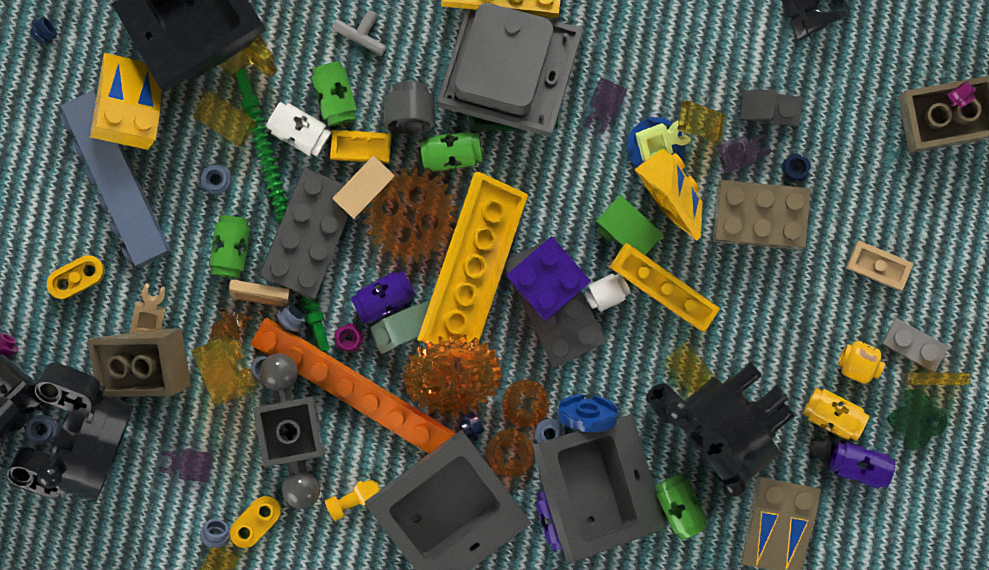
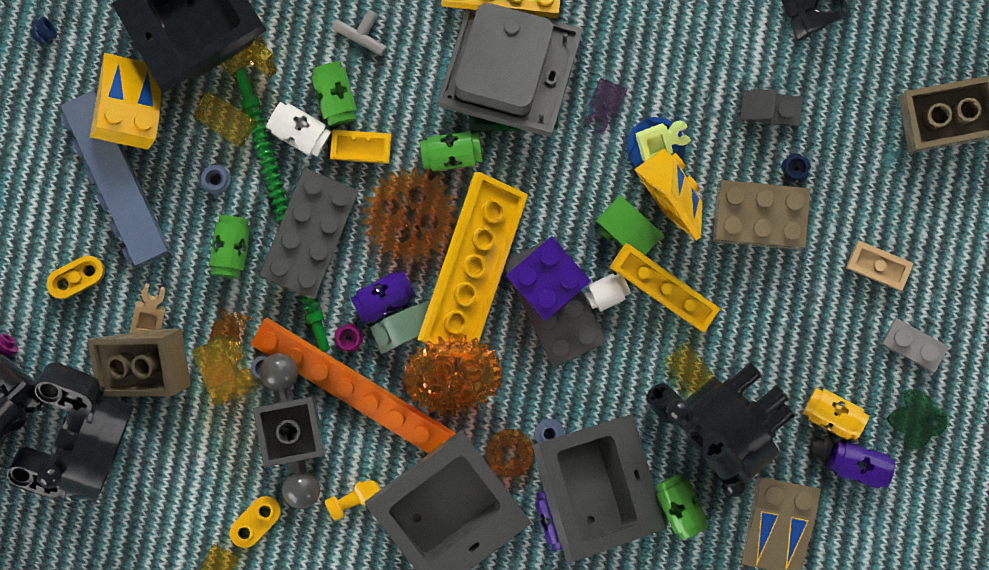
sand blue plate [26,415,57,445] -> none
clear purple plate [159,449,214,483] -> none
sand blue plate [200,519,230,547] -> none
tan tile [229,280,292,307] -> none
sand blue plate [277,304,305,332] -> none
tan tile [332,155,395,219] -> none
dark grey piece [384,81,435,134] -> none
dark blue plate [458,412,484,440] -> none
clear orange gear [502,380,550,427] -> none
blue tile [558,394,618,432] -> none
clear yellow tile [677,101,726,143] -> none
clear purple plate [715,134,772,174] -> none
yellow head [838,341,885,384] -> none
clear yellow tile [904,373,970,385] -> none
magenta plate [947,81,976,108] -> none

